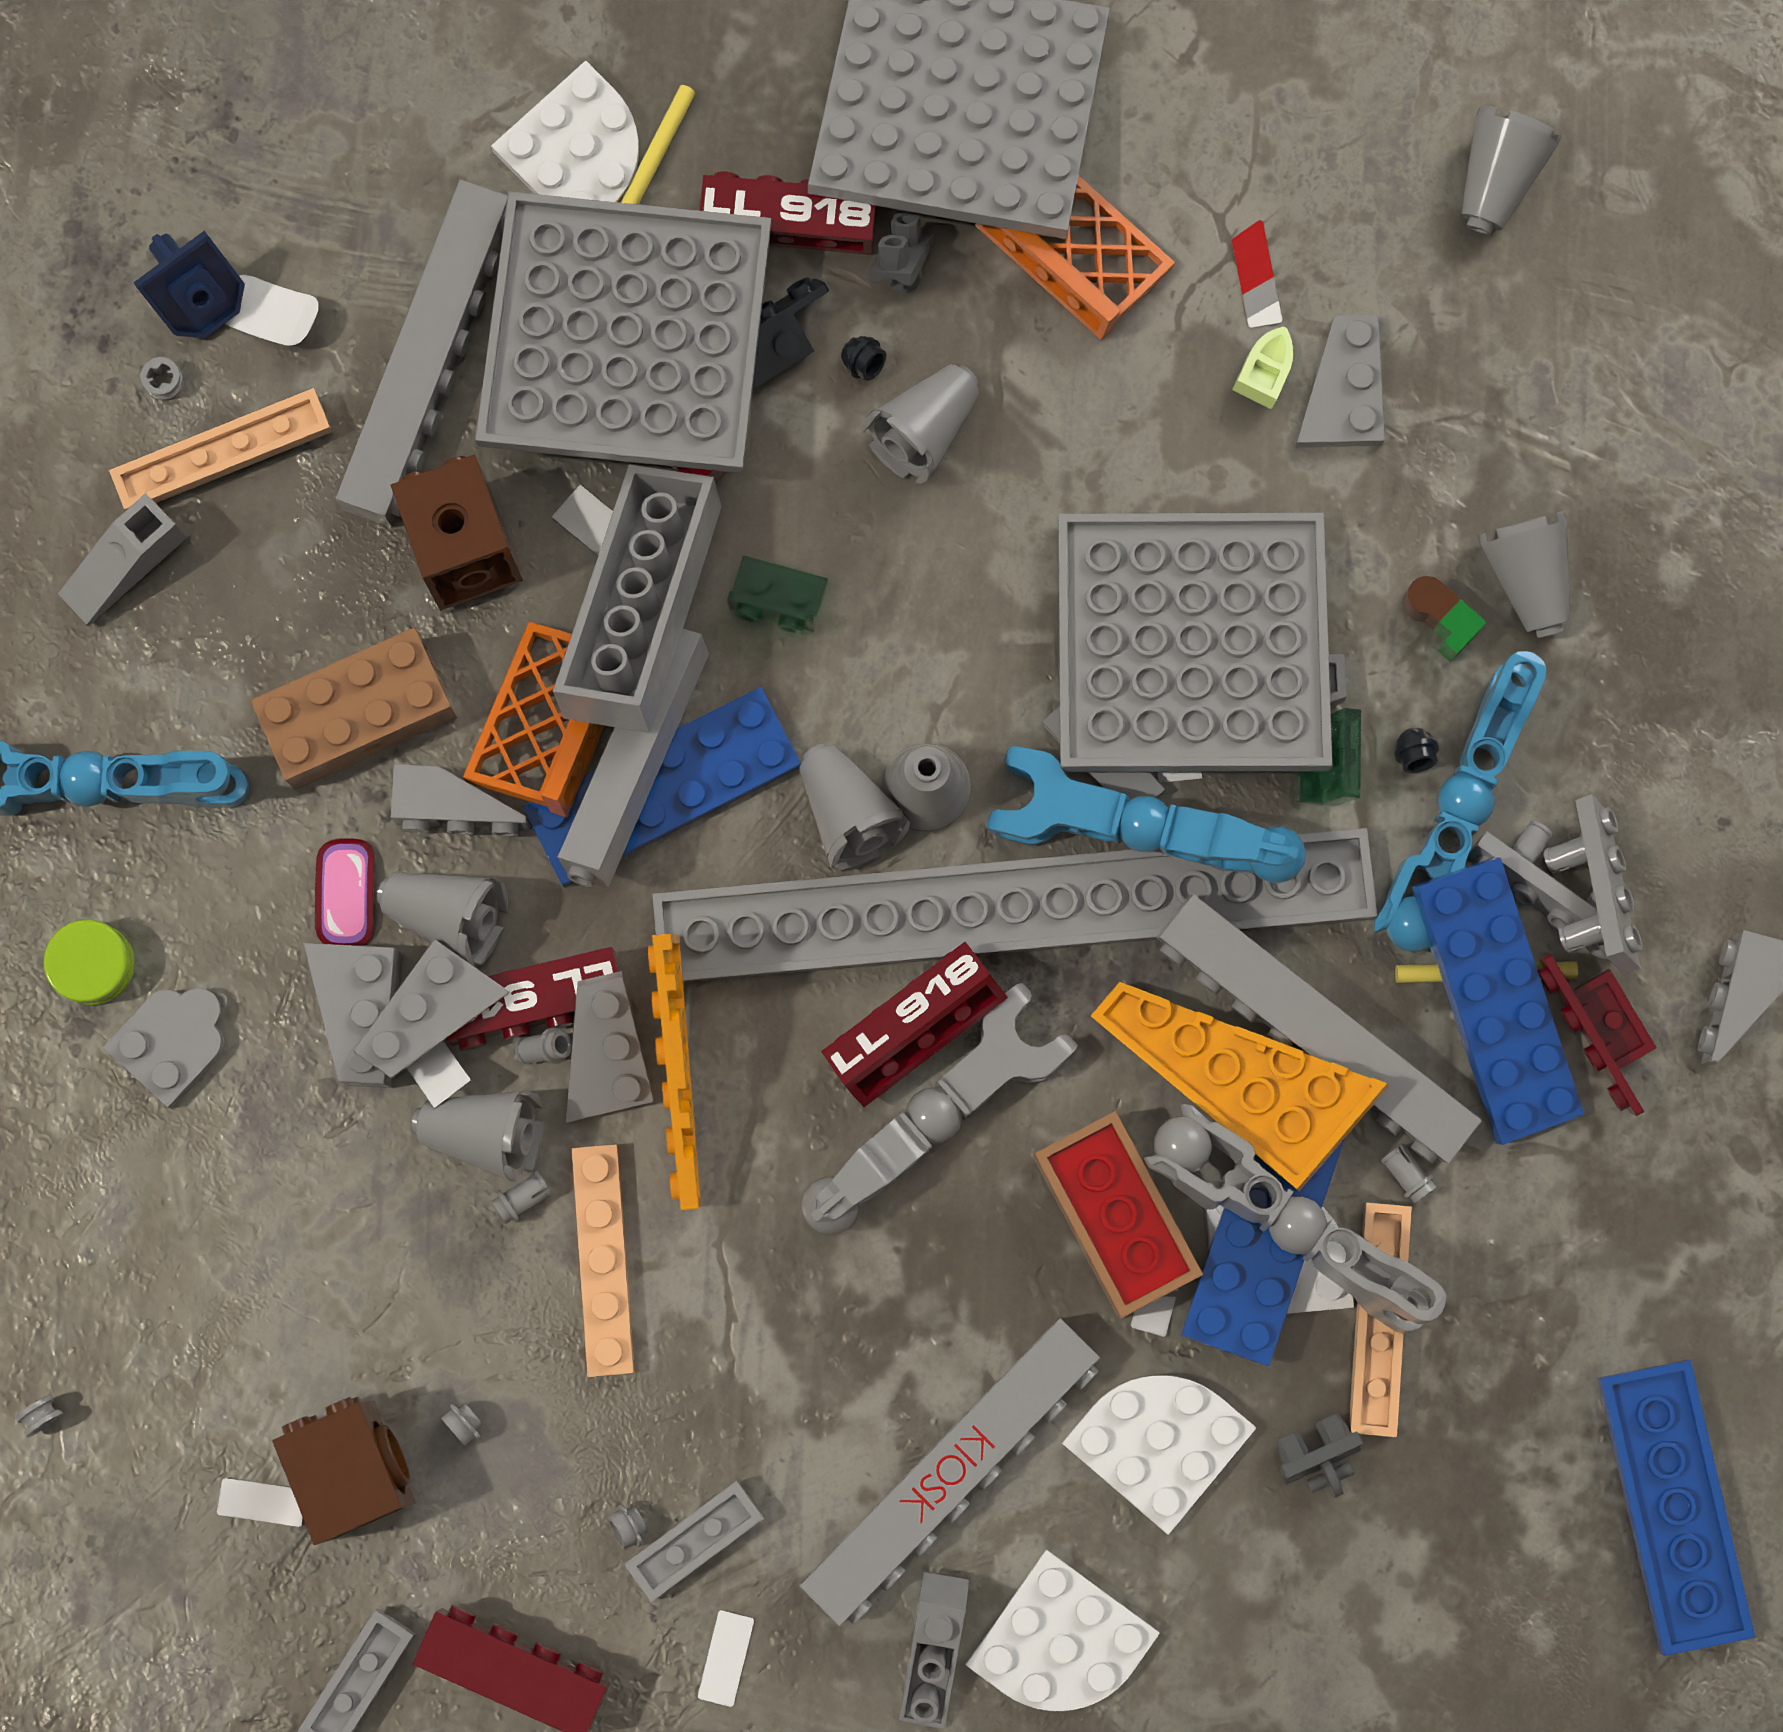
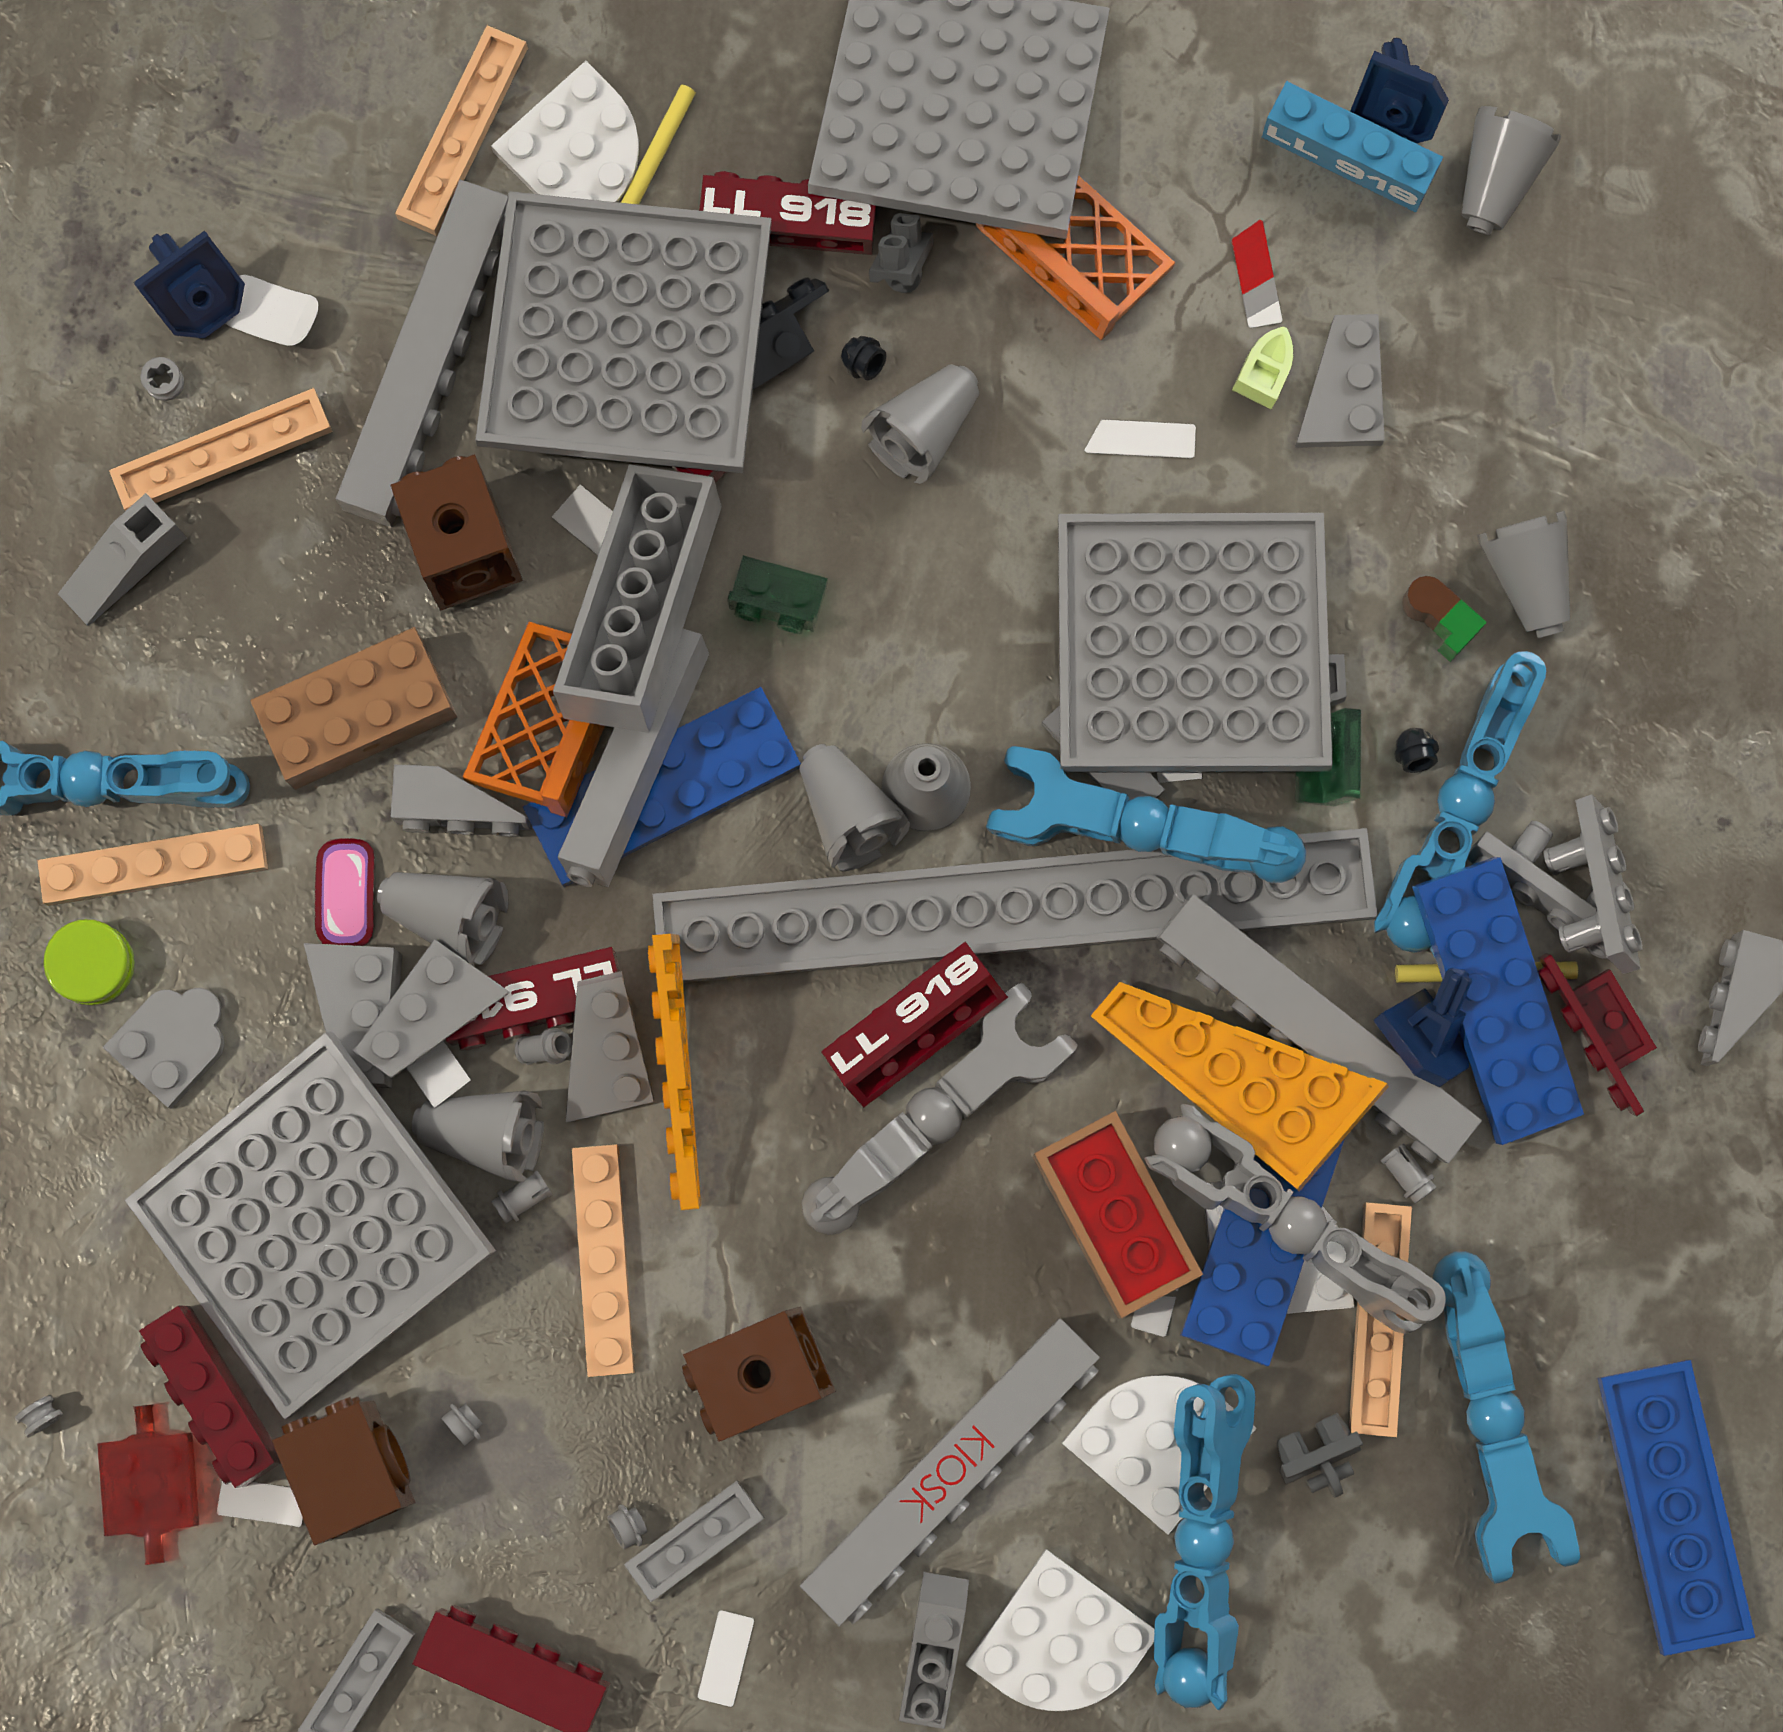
none -> light nougat plate [37,824,268,906]
none -> clear red plate [97,1404,199,1565]
none -> light grey plate [125,1031,496,1419]
none -> dark red brick [139,1305,281,1488]
none -> light nougat plate [395,25,528,236]
none -> reddish brown brick [682,1306,836,1442]
none -> white sticker [1085,420,1196,458]
none -> dark azure piece [1154,1374,1255,1710]
none -> dark azure brick [1261,81,1443,212]
none -> dark blue piece [1350,38,1449,143]
none -> dark blue piece [1373,967,1472,1087]
none -> dark azure piece [1433,1251,1580,1584]

